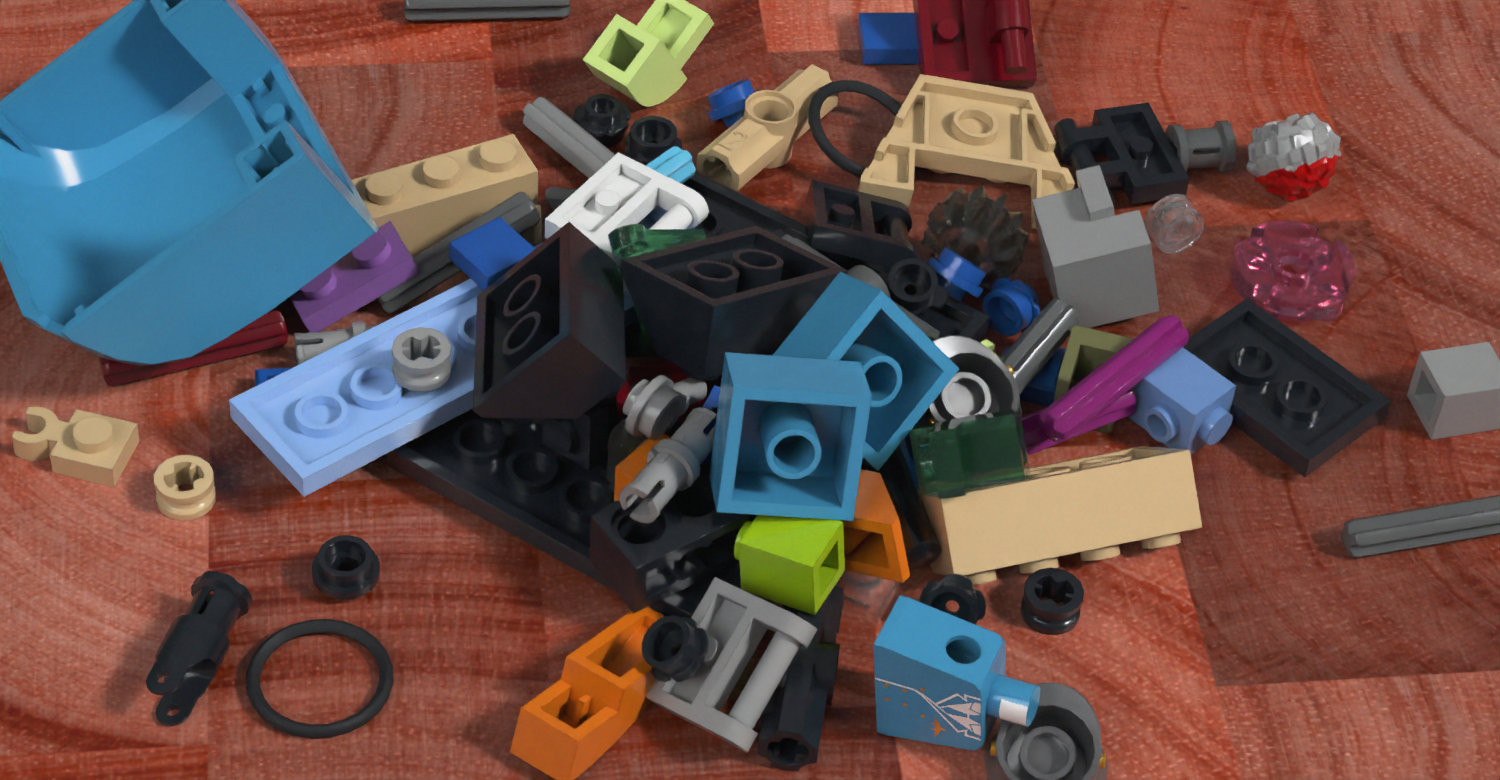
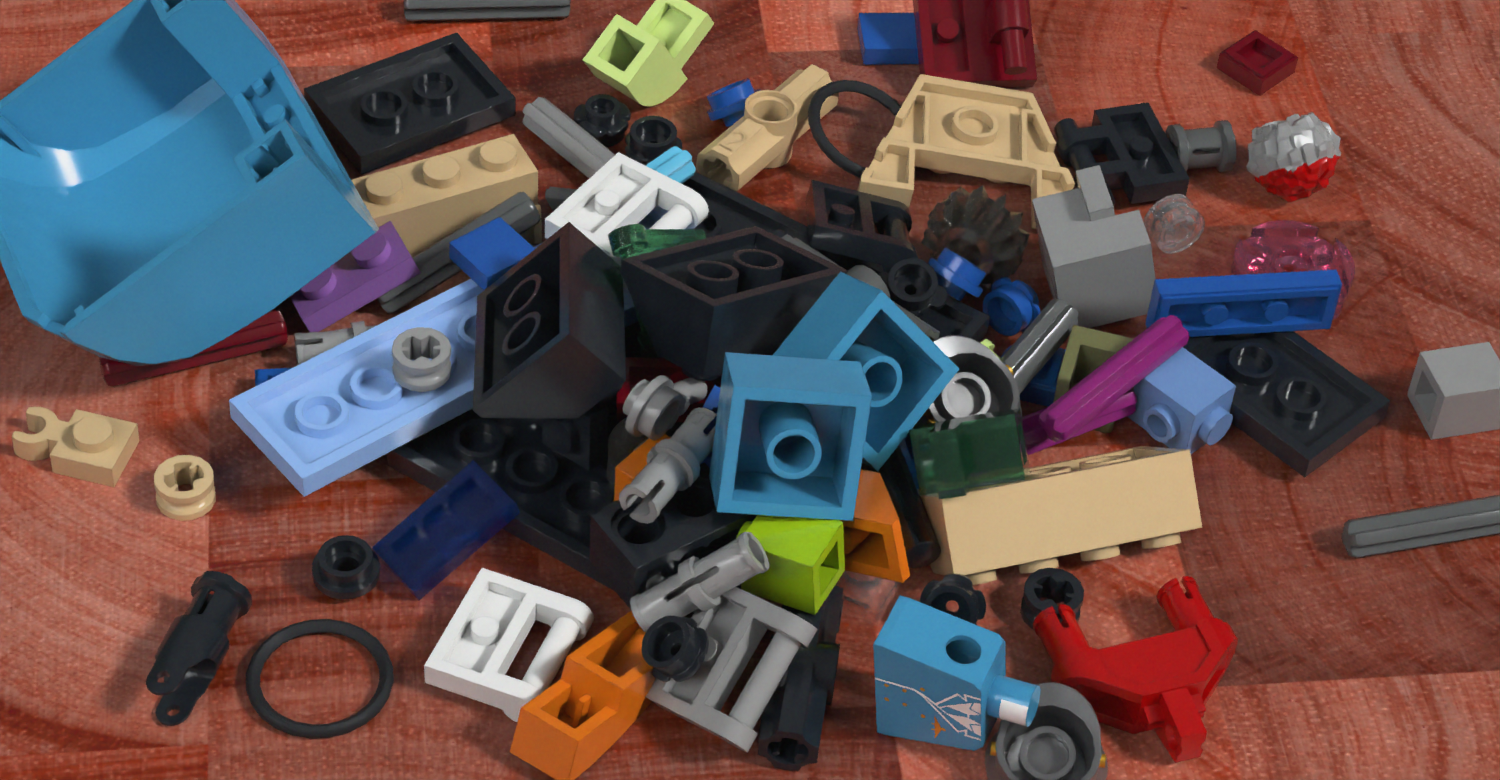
none -> black plate [304,32,516,175]
none -> clear blue plate [372,460,520,601]
none -> white plate [424,568,594,722]
none -> light grey pin [630,531,770,632]
none -> red connector [1033,576,1238,763]
none -> blue tile [1145,269,1342,337]
none -> dark red tile [1217,30,1298,96]

